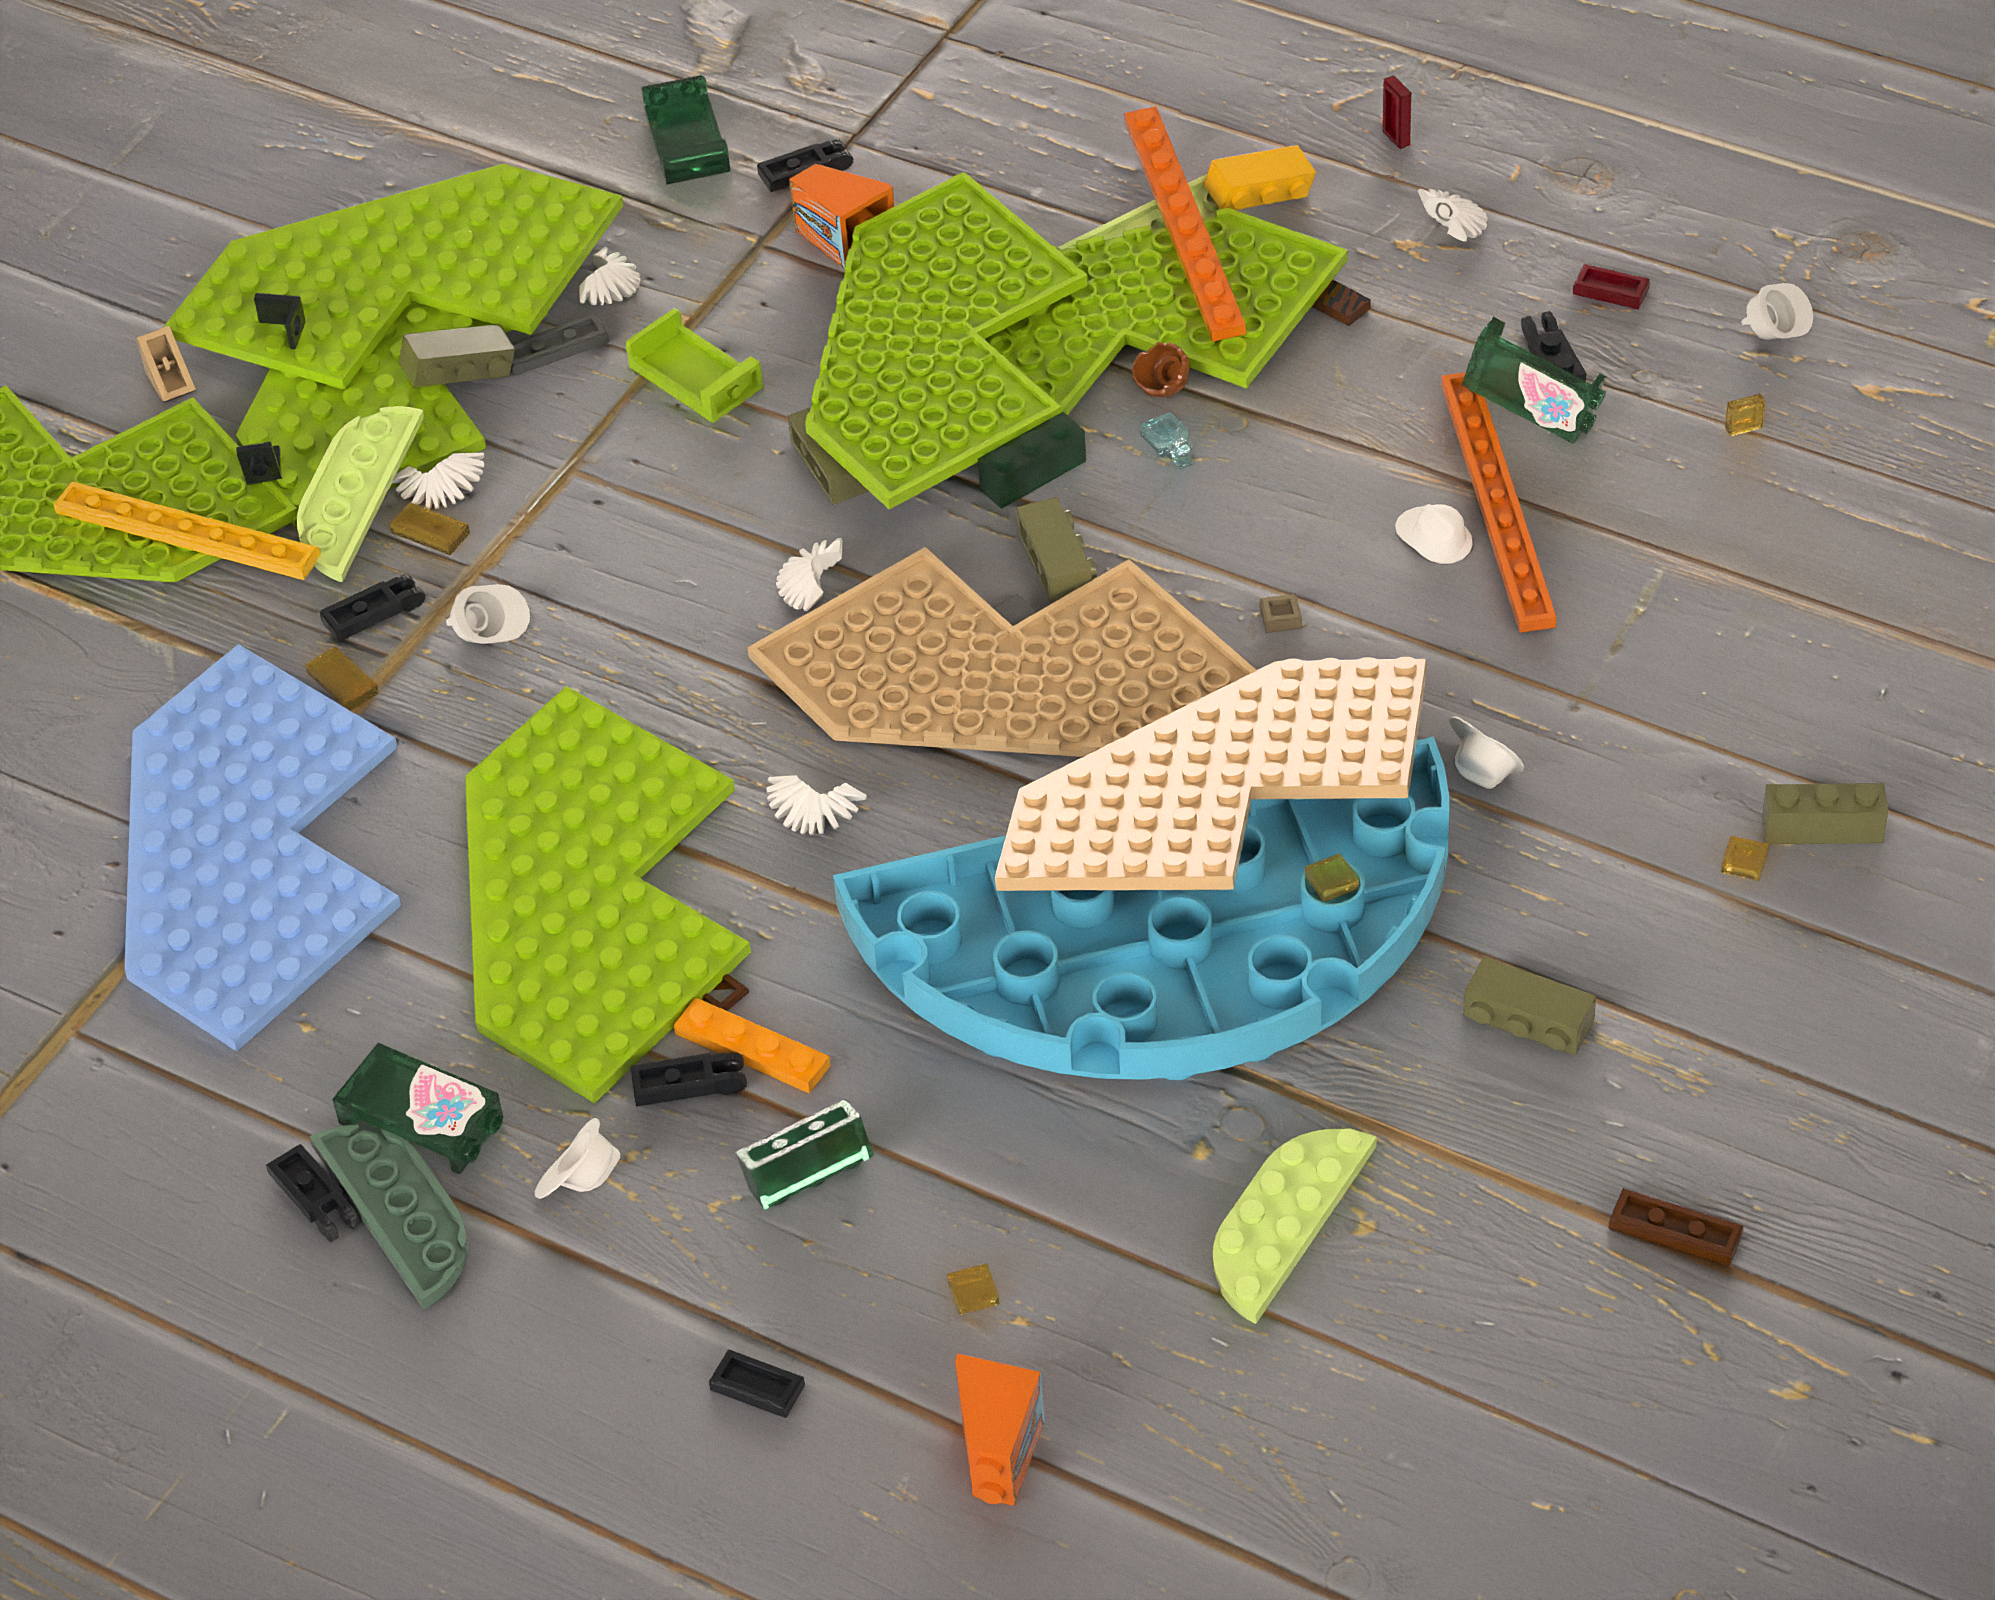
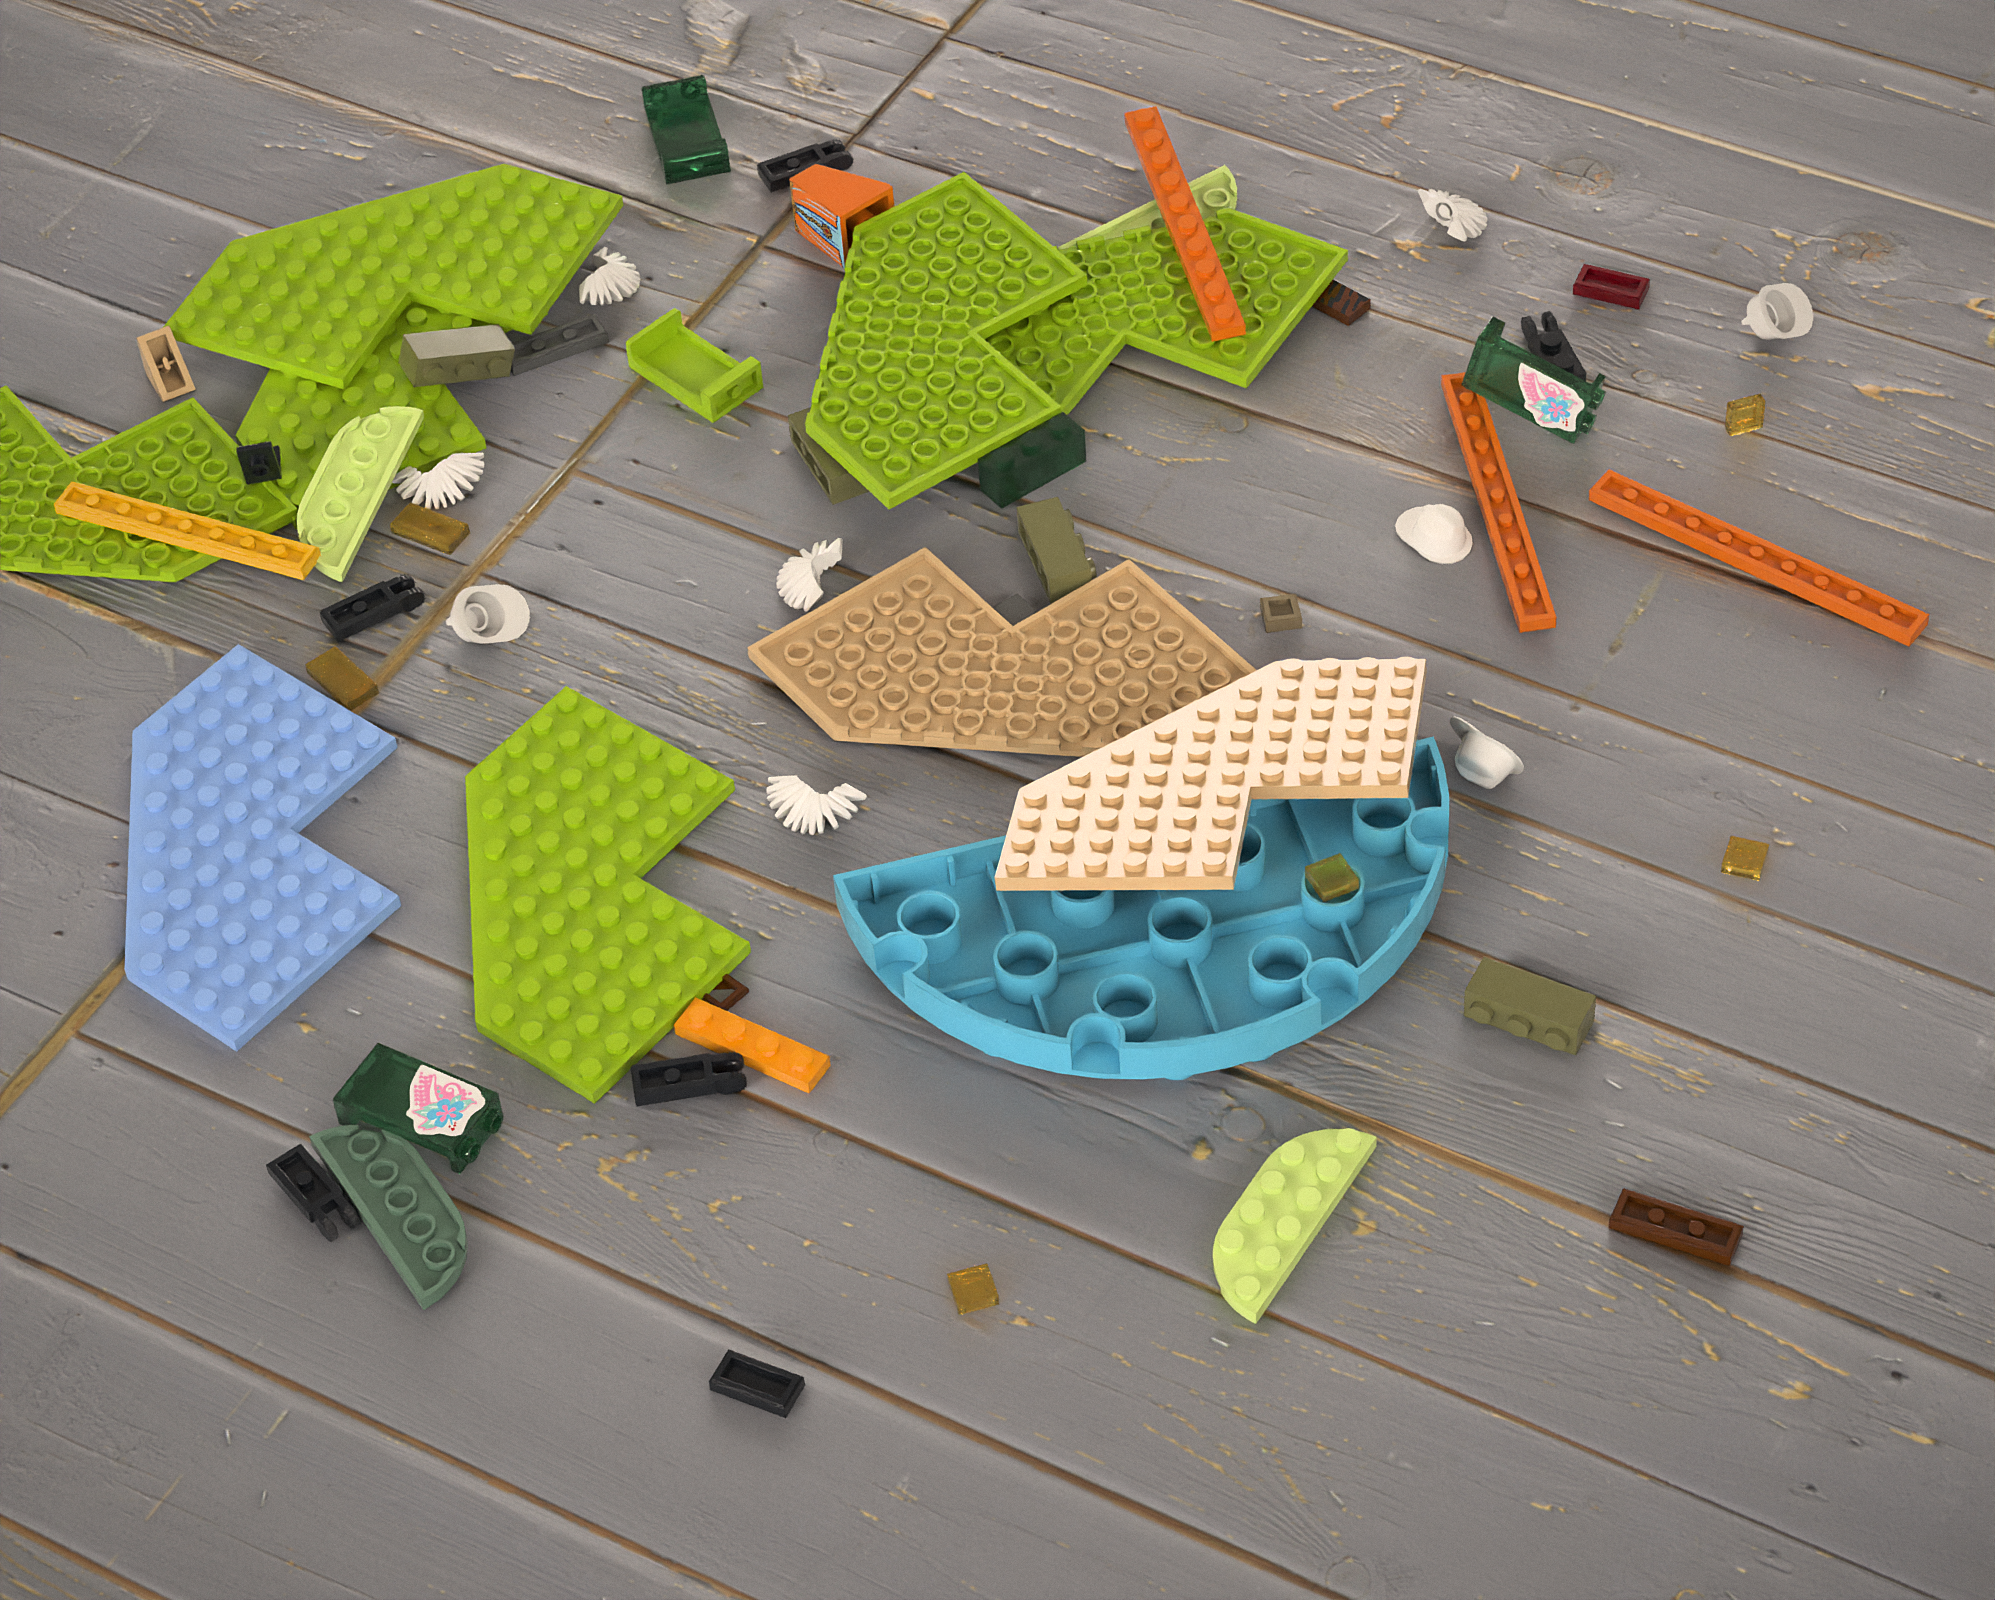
black bracket [254,293,306,349] -> none
white piece [535,1118,620,1199] -> none
clear green brick [736,1099,874,1210] -> none
orange slope [955,1353,1045,1506] -> none
dark orange hair [1132,342,1190,398] -> none
clear light blue plate [1140,412,1193,469] -> none
yellow brick [1203,145,1316,210] -> none
dark red tile [1382,75,1412,149] -> none
olive brick [1762,783,1888,845] -> none
none -> orange plate [1589,469,1929,647]

